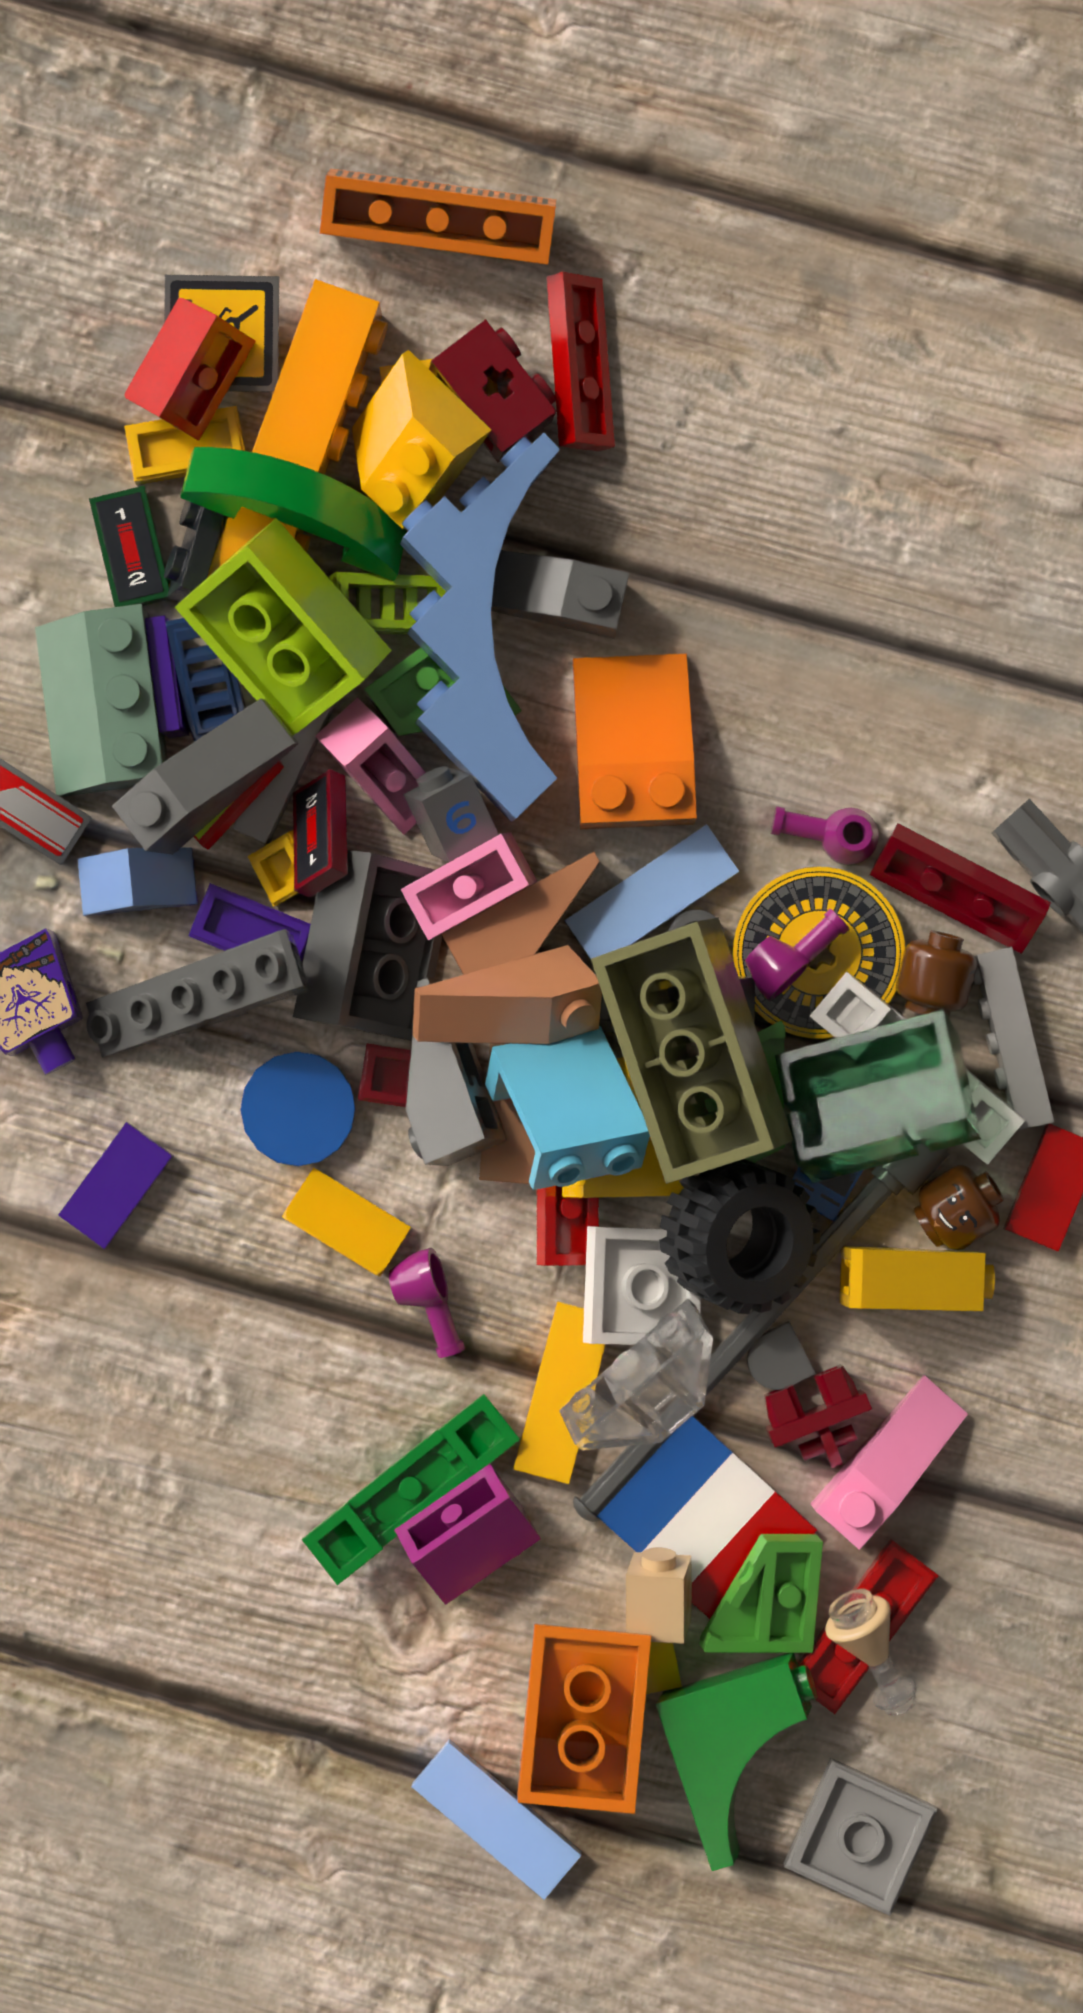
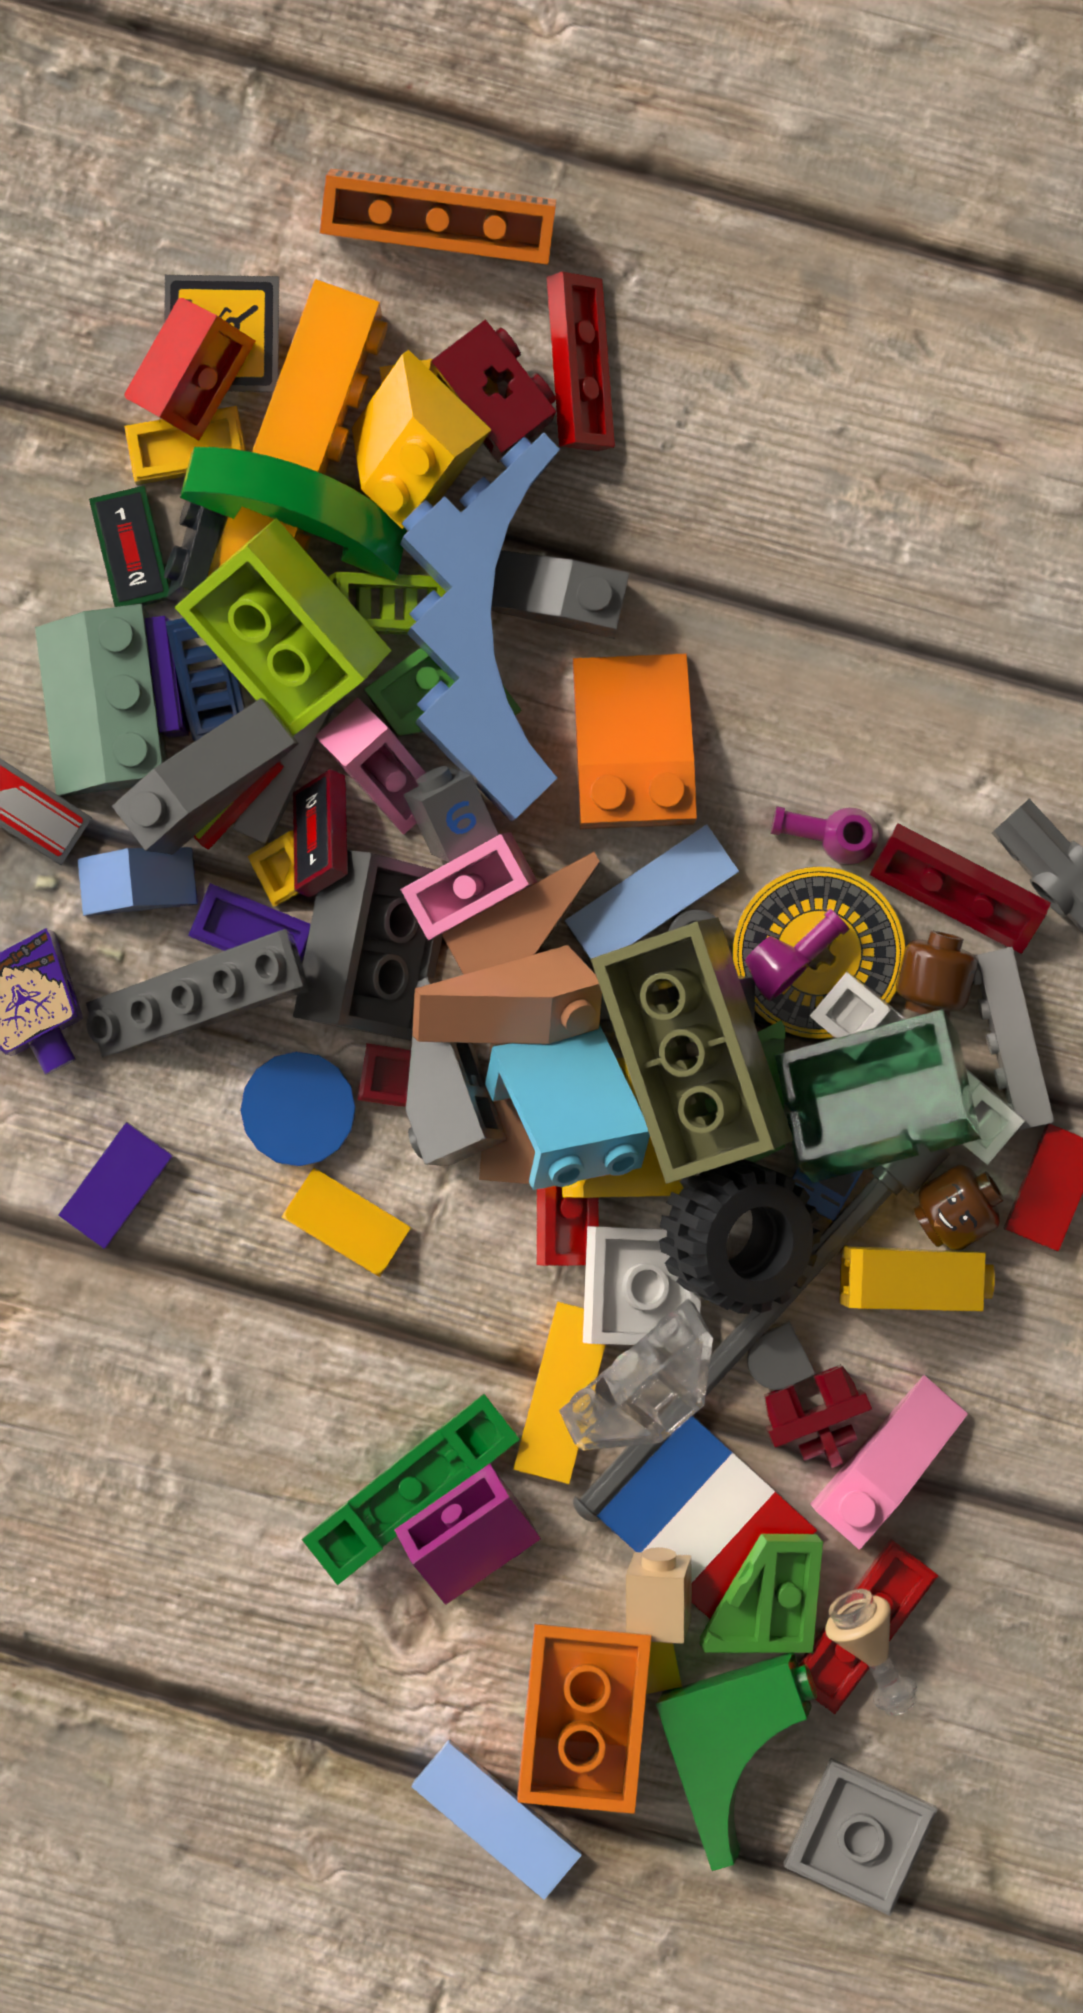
magenta bar [389,1248,465,1358] -> none

